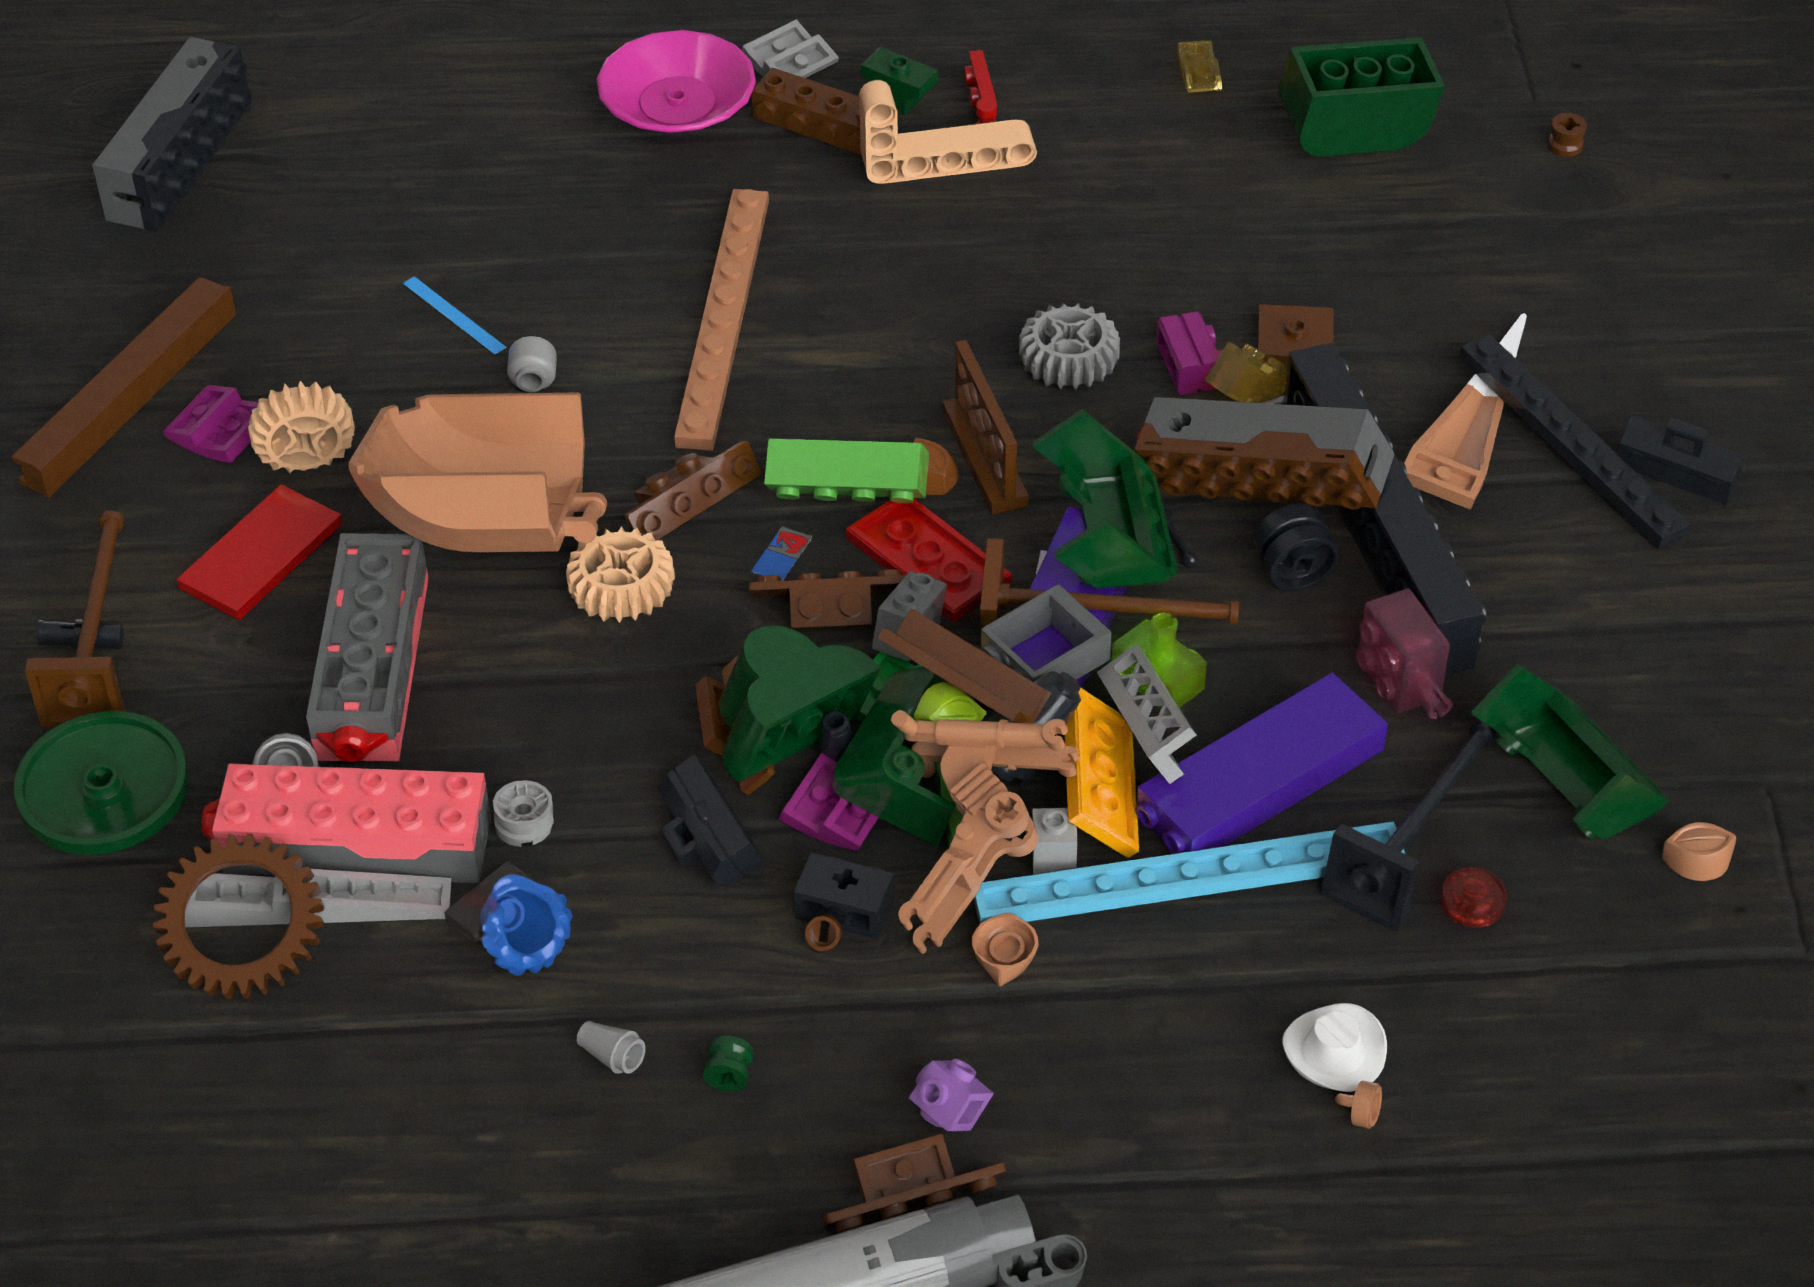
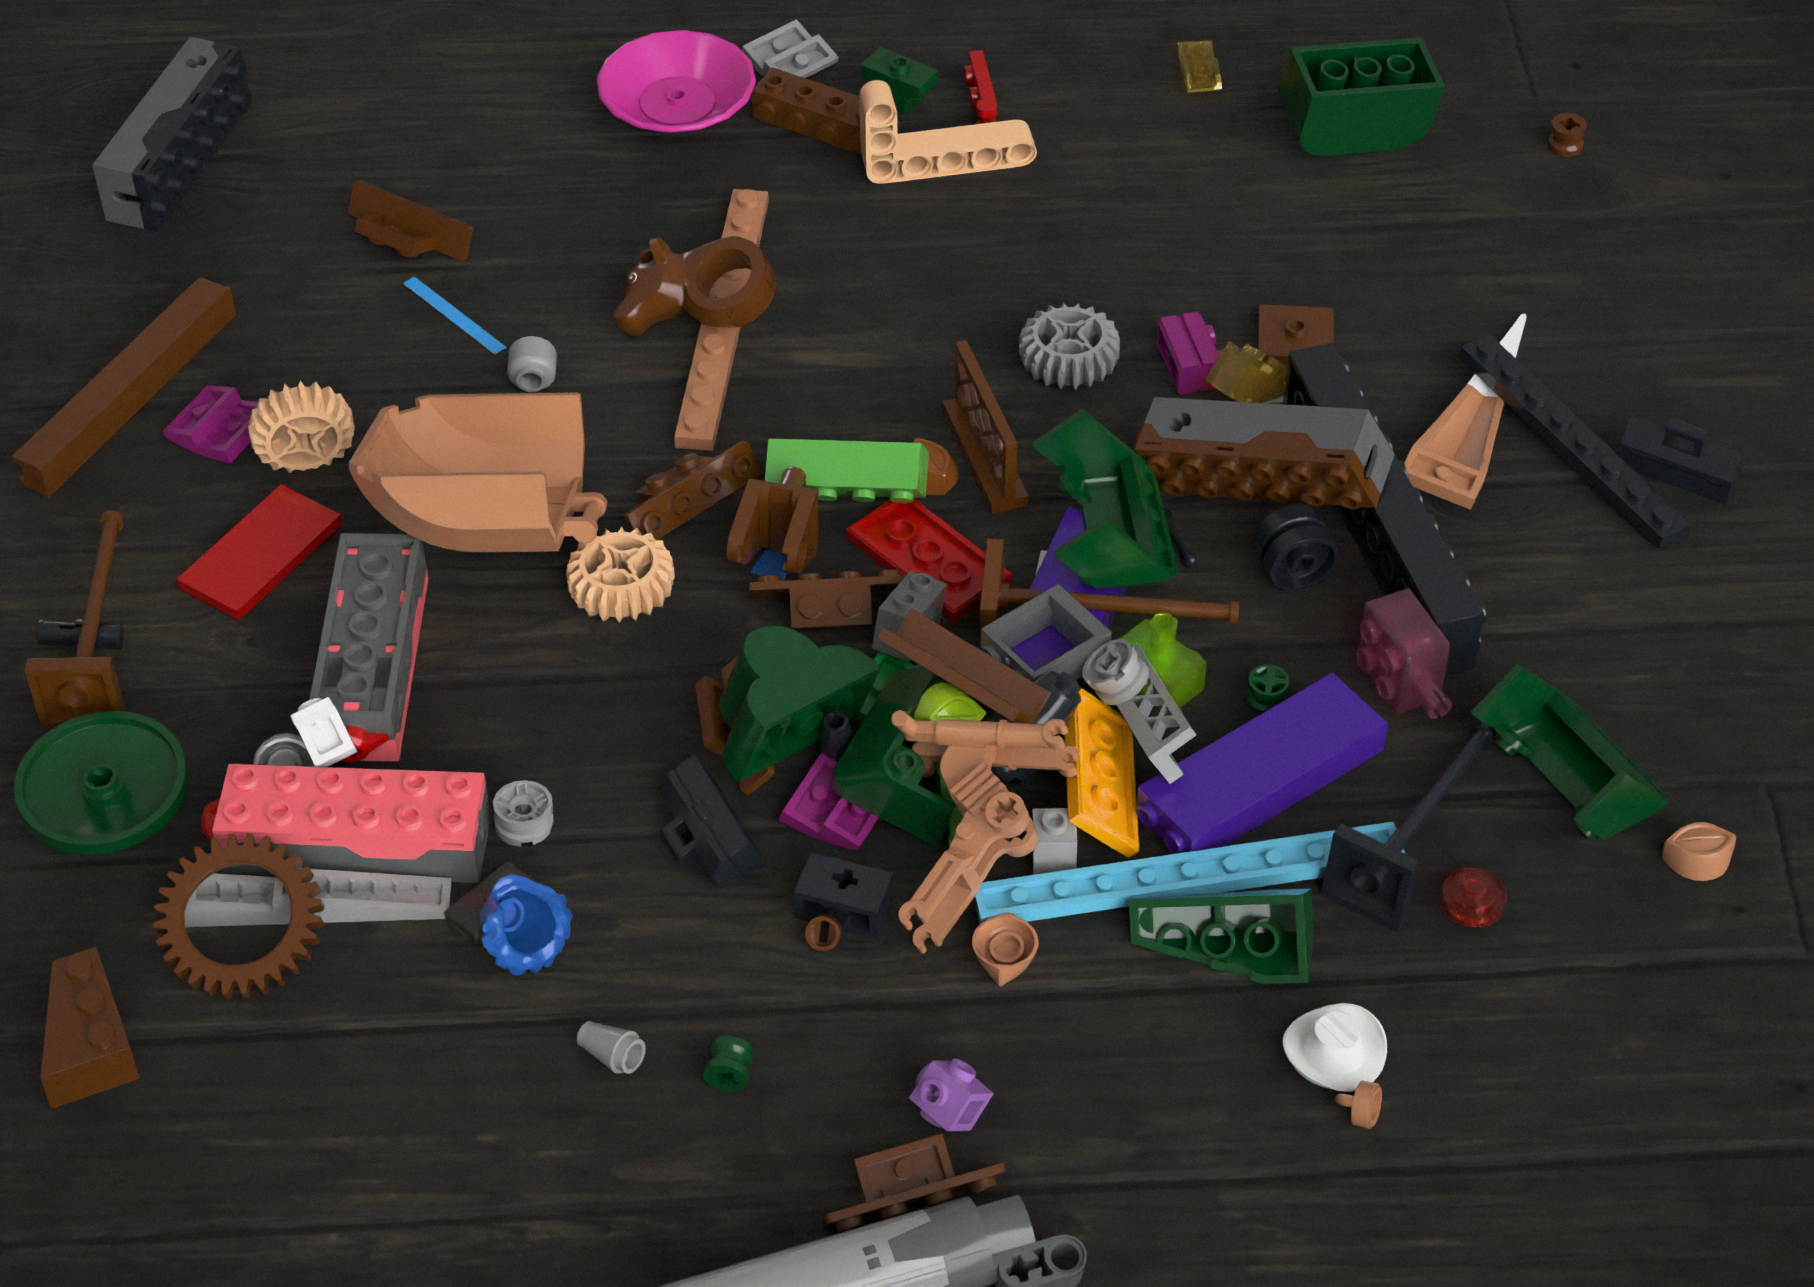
none -> reddish brown wedge [40,947,140,1109]
none -> white bracket [290,697,357,767]
none -> reddish brown bracket [348,180,473,261]
none -> reddish brown animal [613,236,777,337]
none -> reddish brown piece [727,467,818,574]
none -> light grey wheel [1082,639,1149,706]
none -> dark green wedge [1129,889,1314,984]
none -> dark green wheel [1246,664,1290,715]

